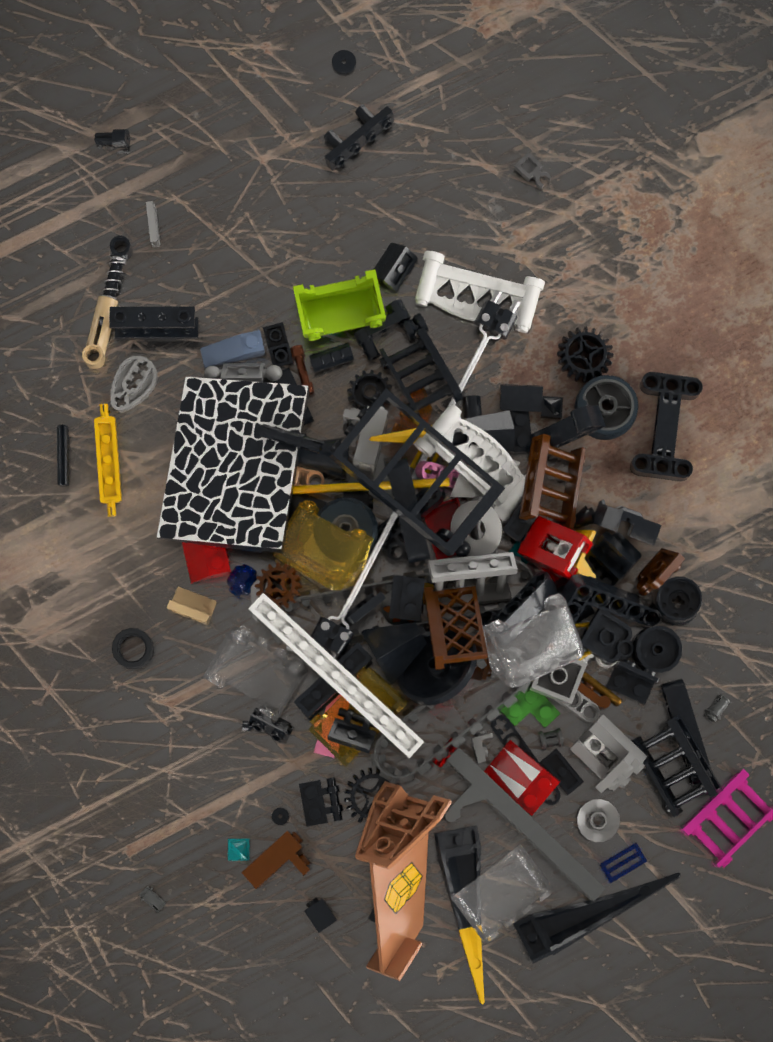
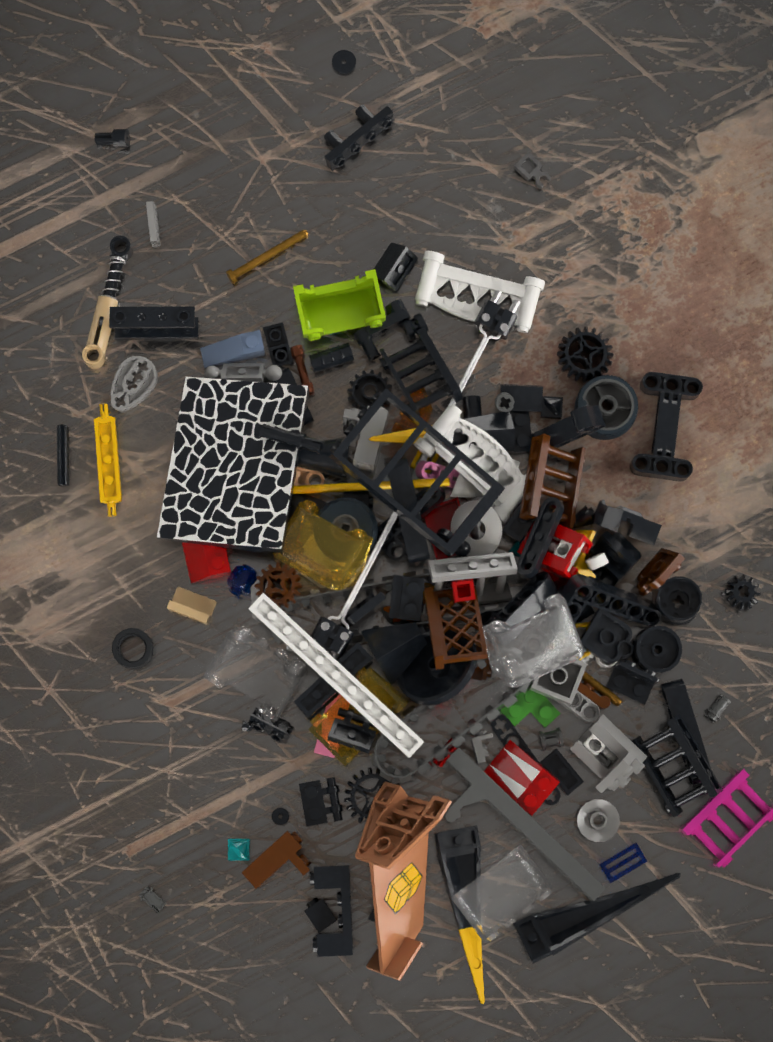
none -> pearl gold bar [226,230,308,284]
none -> black plate [310,865,353,957]
none -> red slope [451,579,476,603]
none -> dark grey bush [495,392,515,412]
none -> black plate [517,497,564,578]
none -> white beam [585,552,609,571]
none -> black gear [724,574,761,611]

